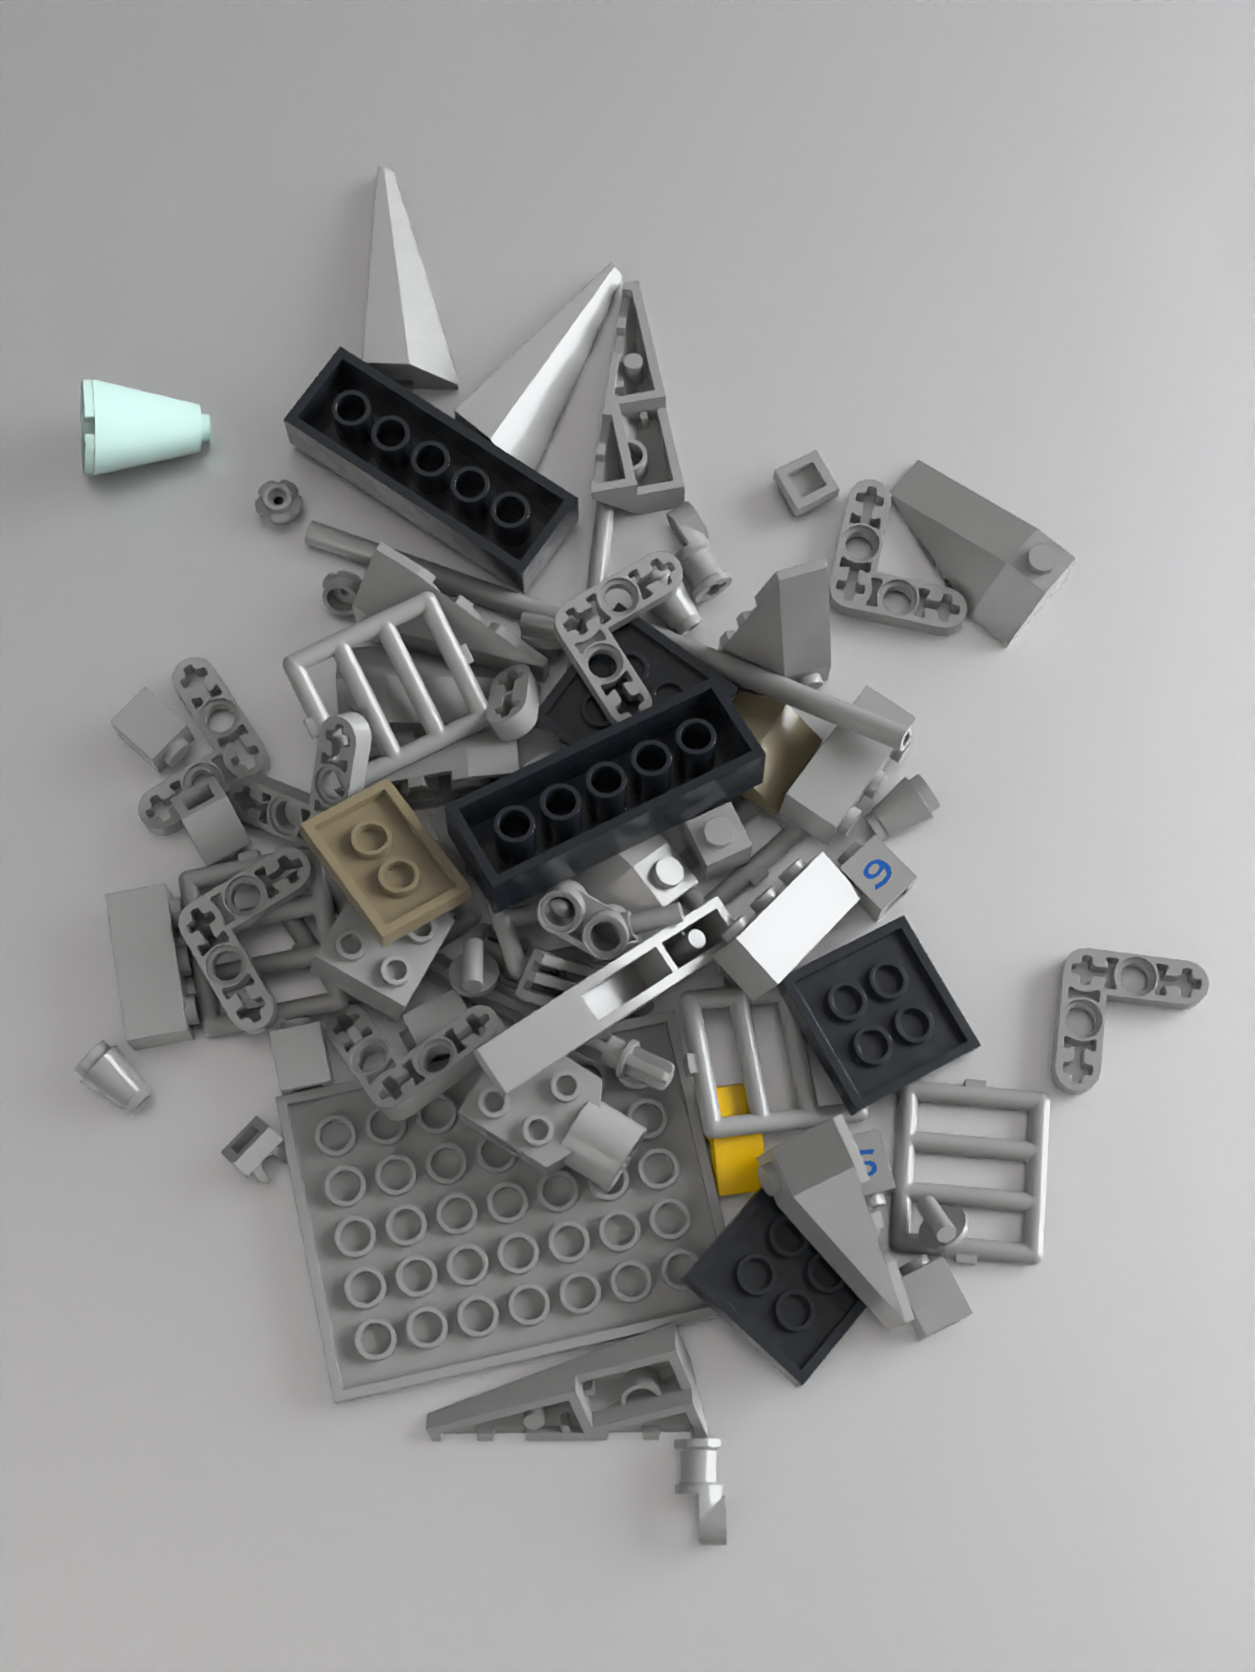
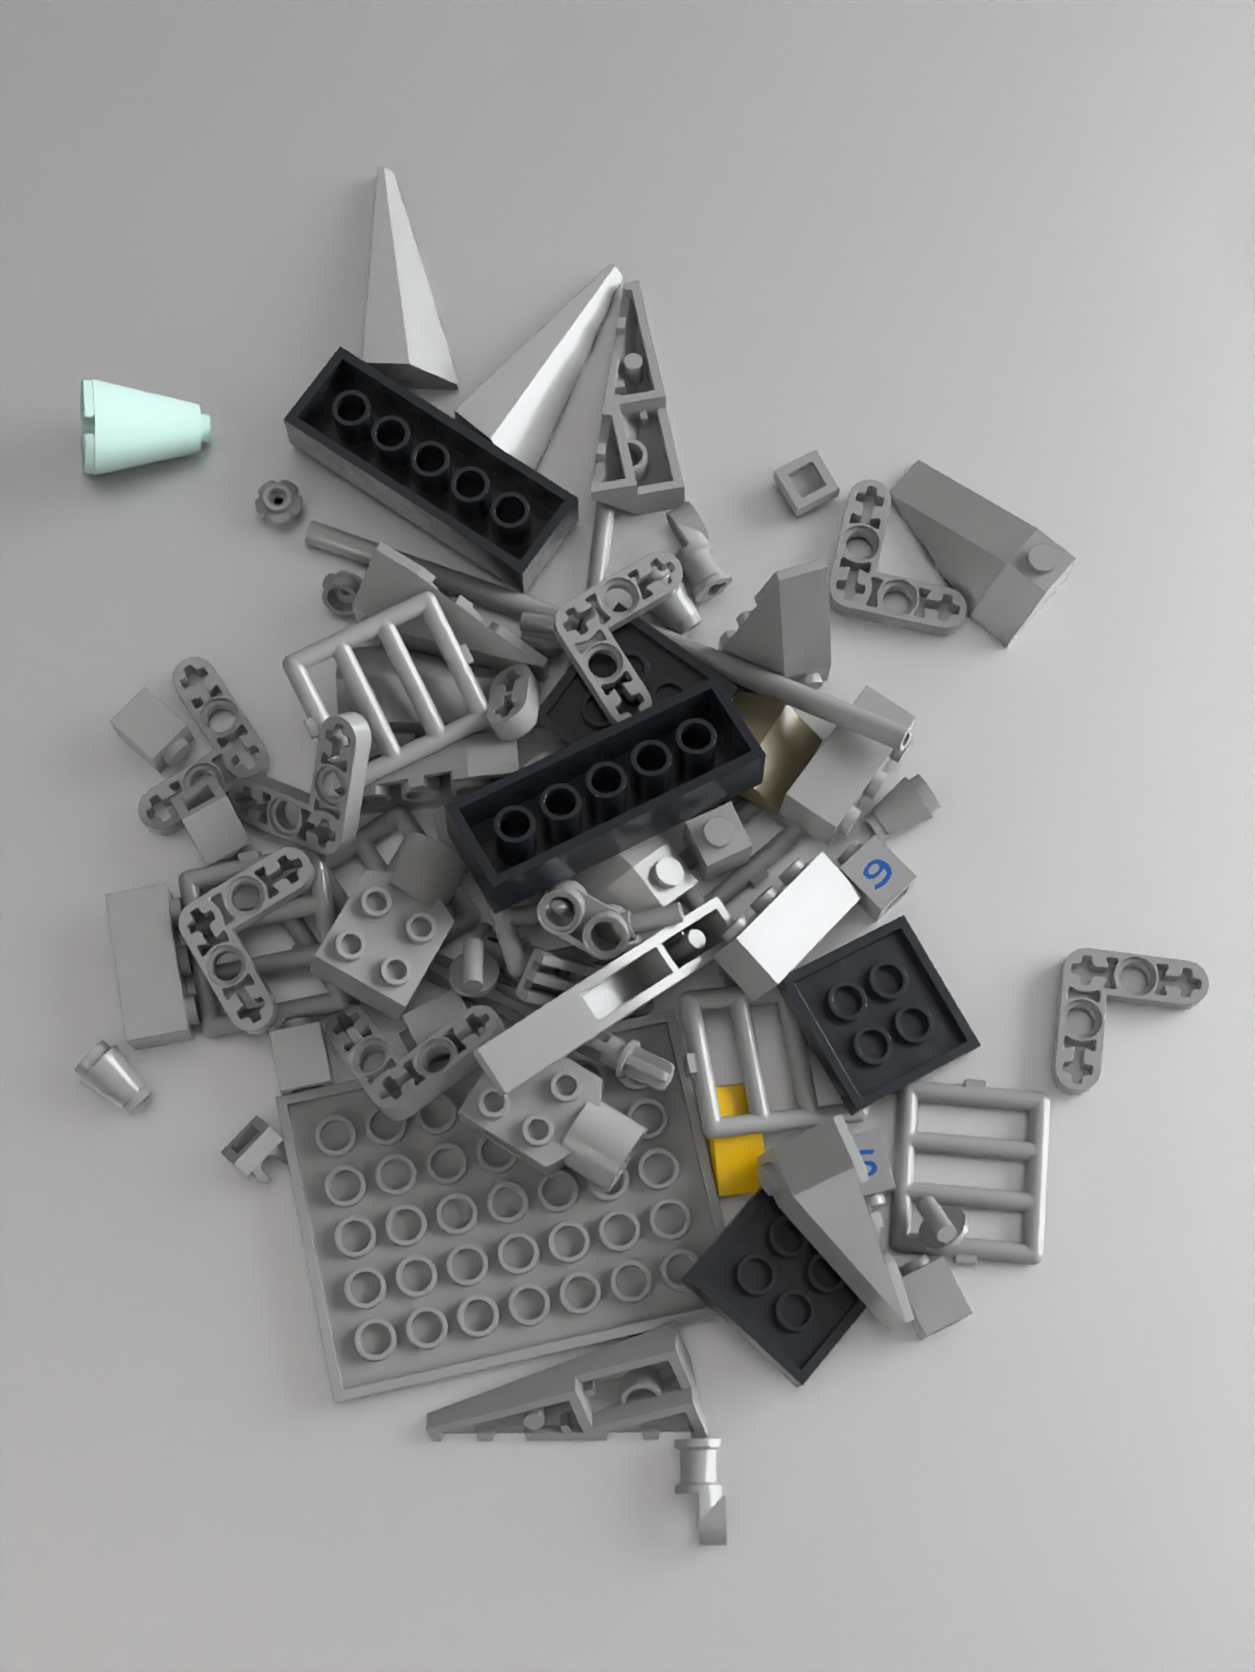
dark tan plate [300,777,471,947] -> none

